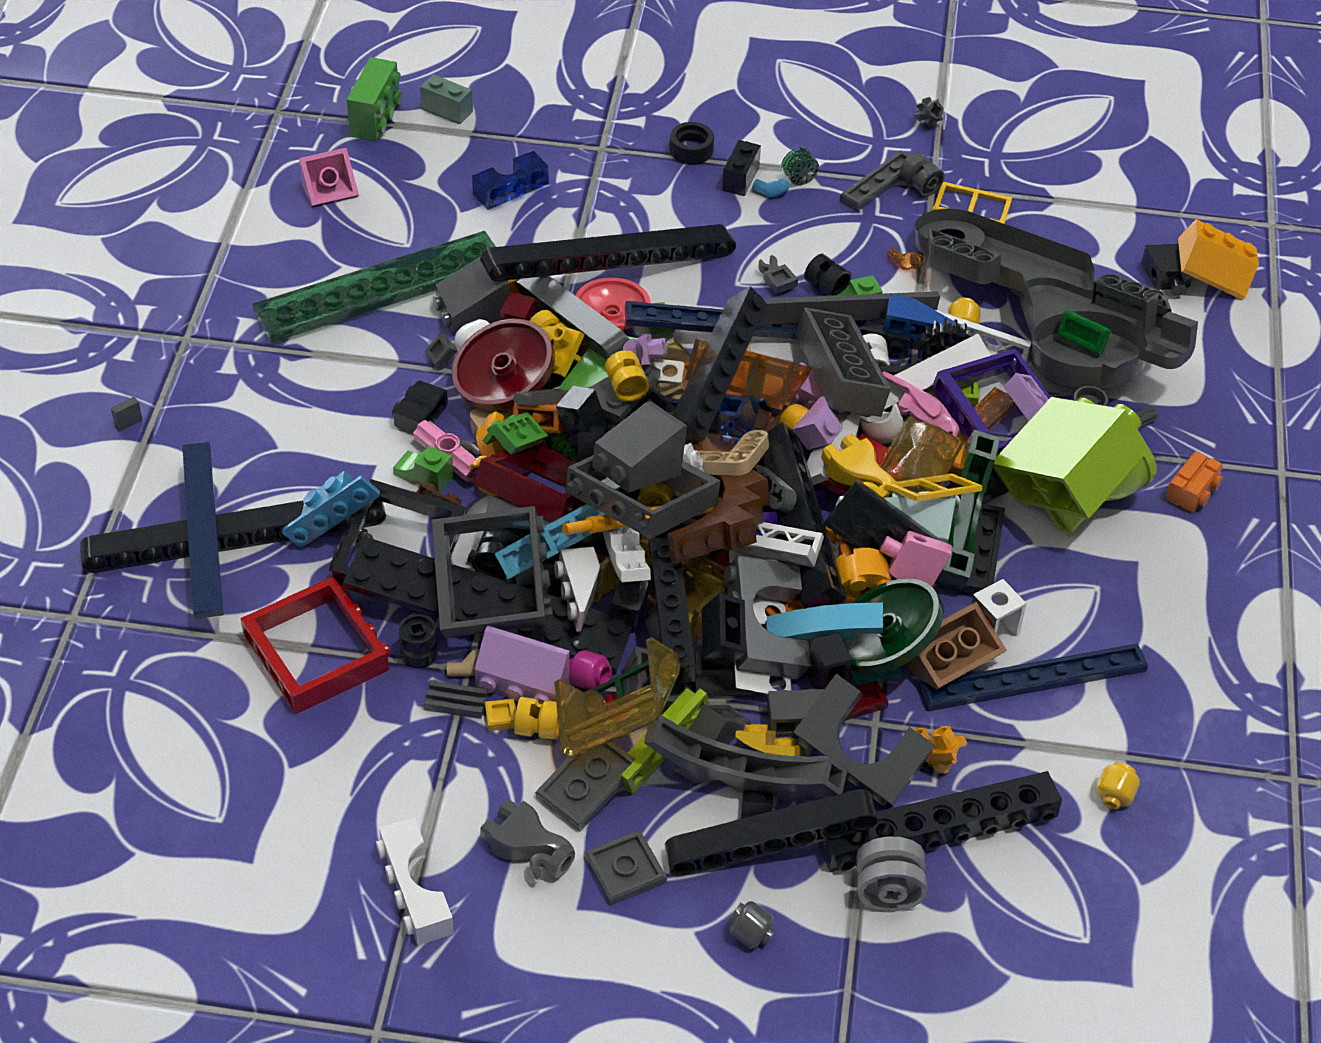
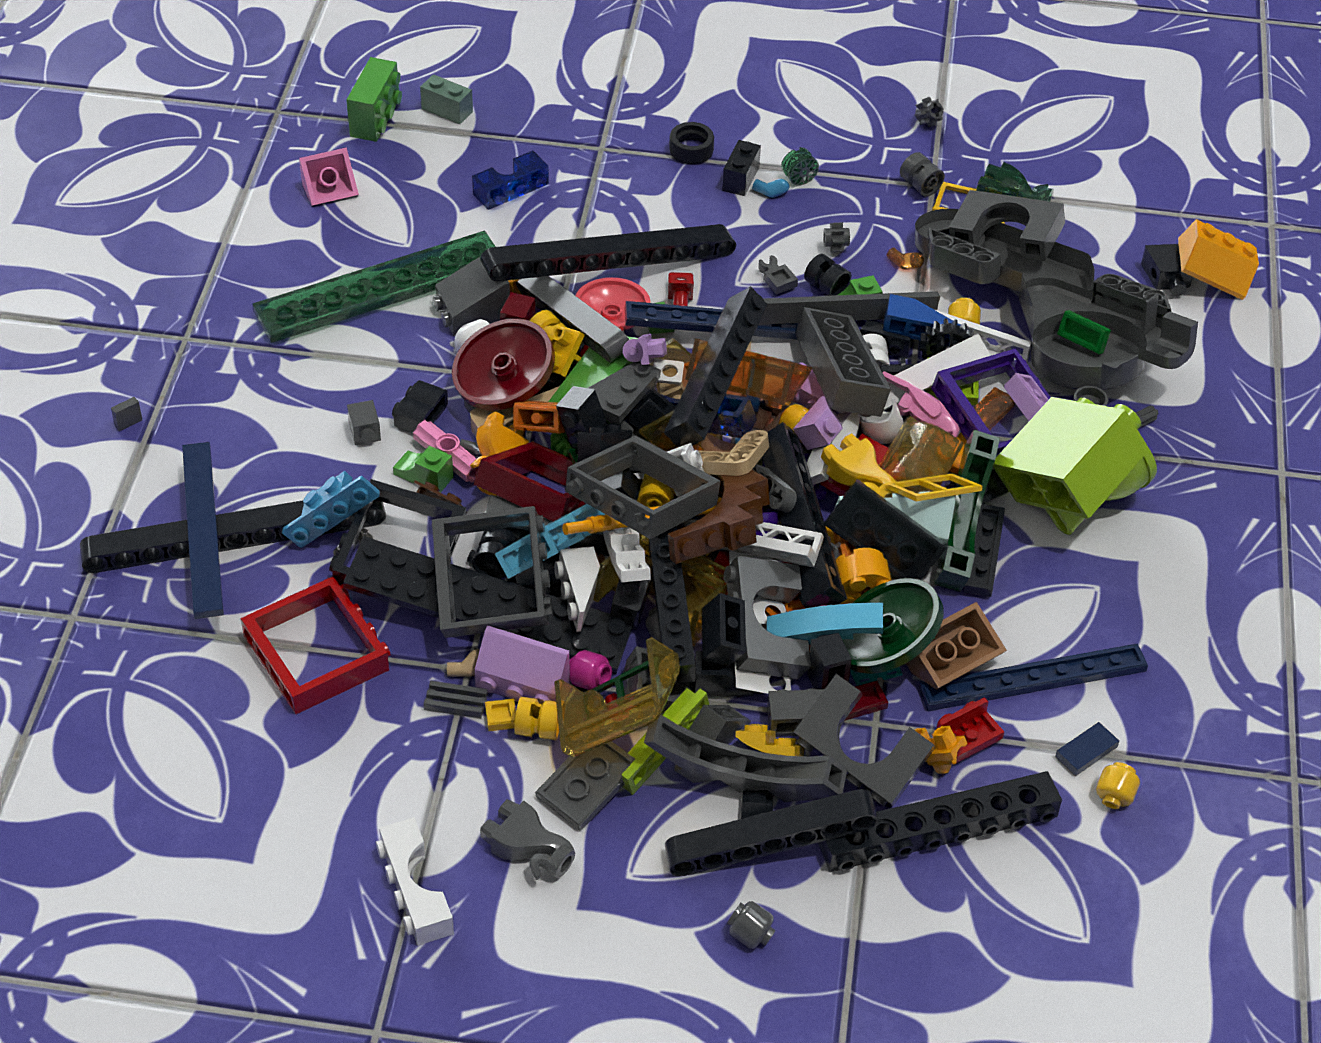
black wheel [398,614,438,668] -> none
dark grey tile [425,332,457,370] -> none
bright green bracket [482,412,548,455] -> none
dark grey tile [514,389,569,405] -> none
dark grey tile [584,830,667,906] -> none
dark grey slope [593,401,687,492] -> none
yellow wheel [605,350,649,402] -> none
dark grey tile [840,150,910,212] -> none
light grey wheel [856,837,927,911] -> none
bright pink torso [879,531,952,586] -> none
white piece [972,579,1026,635] -> none
orange brick [1165,451,1224,513] -> none
none -> dark grey brick [347,400,381,445]
none -> red bracket [668,272,694,306]
none -> dark grey gear [823,222,850,252]
none -> red bracket [936,698,1004,763]
none -> dark grey arch [949,190,1065,261]
none -> clear green hips [976,162,1054,201]
none -> dark blue tile [1055,722,1120,776]

